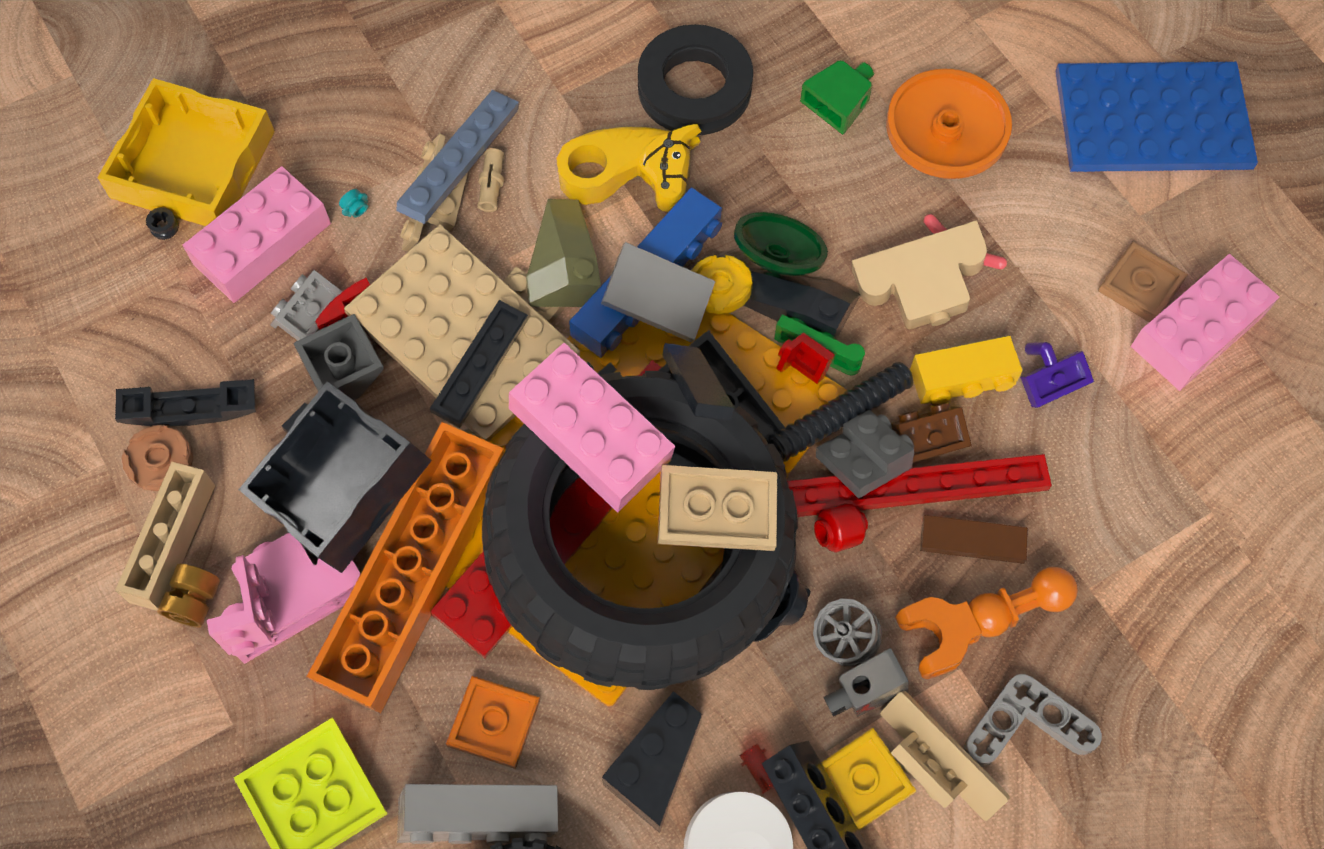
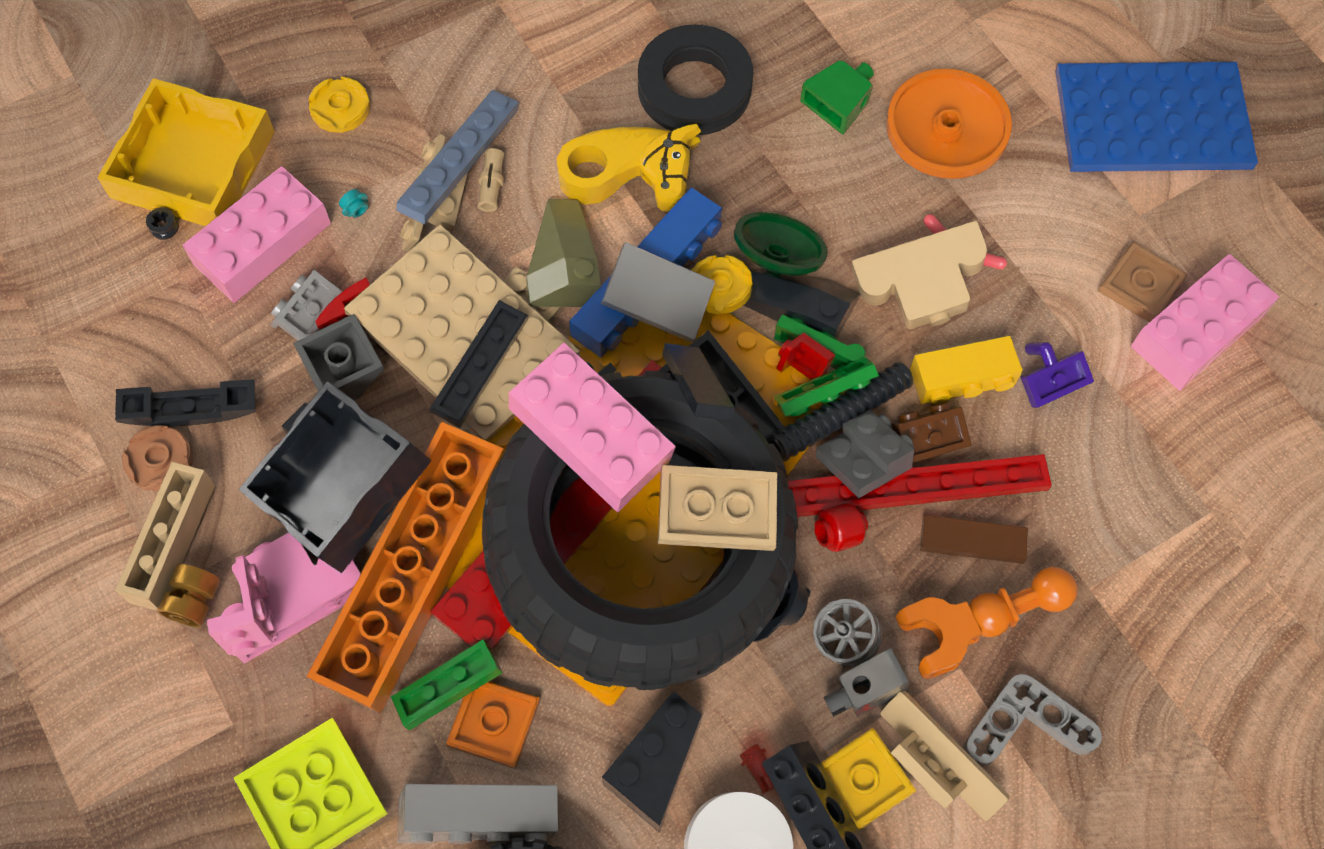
none -> yellow tile [308,77,370,133]
none -> green plate [391,639,503,731]
none -> green plate [774,357,879,417]

